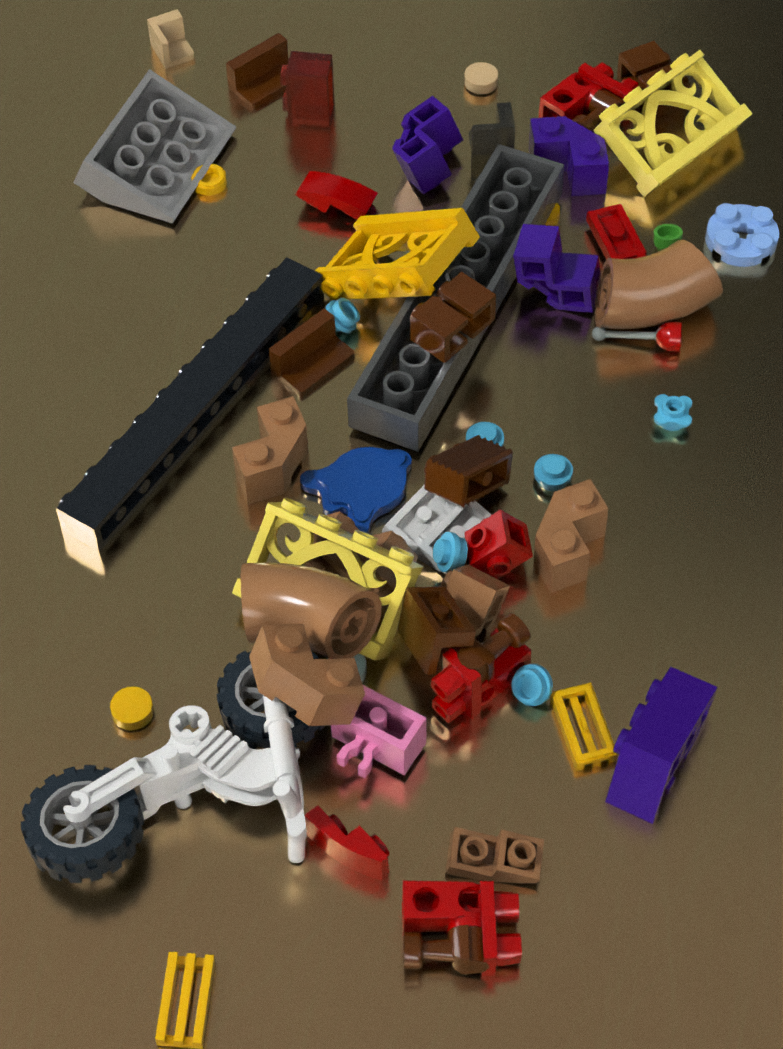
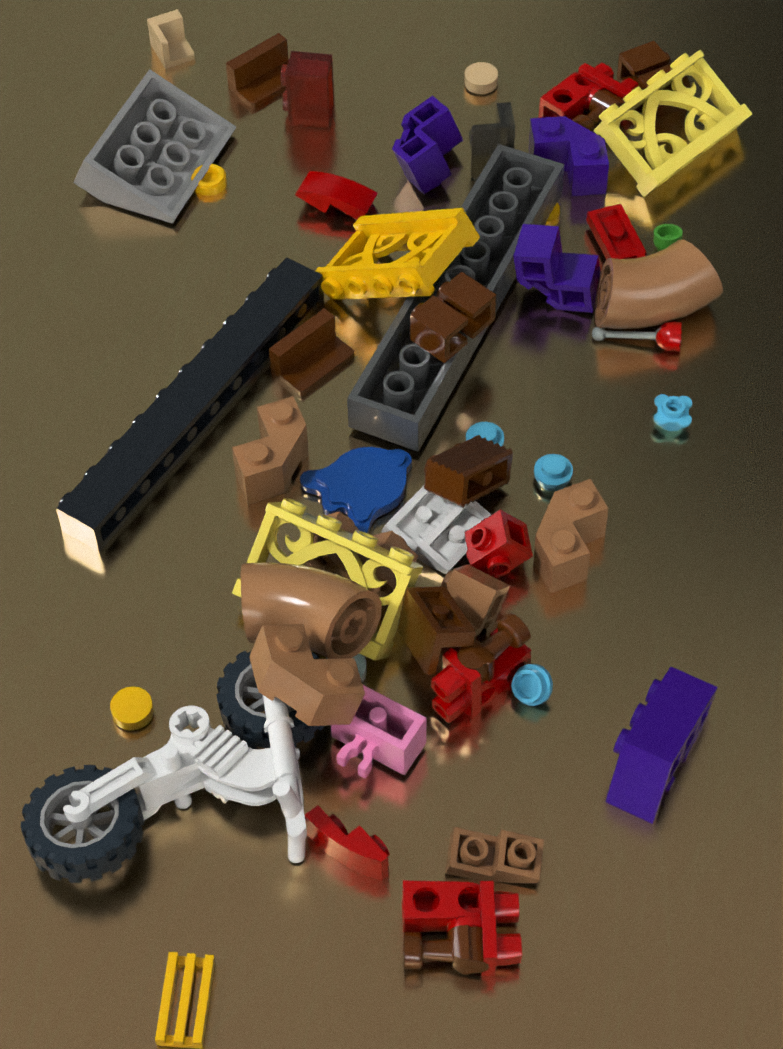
medium azure plate [326,298,360,334] -> none
medium azure plate [433,532,468,573] -> none
yellow tile [550,682,618,771] -> none
light blue plate [705,203,779,267] -> none

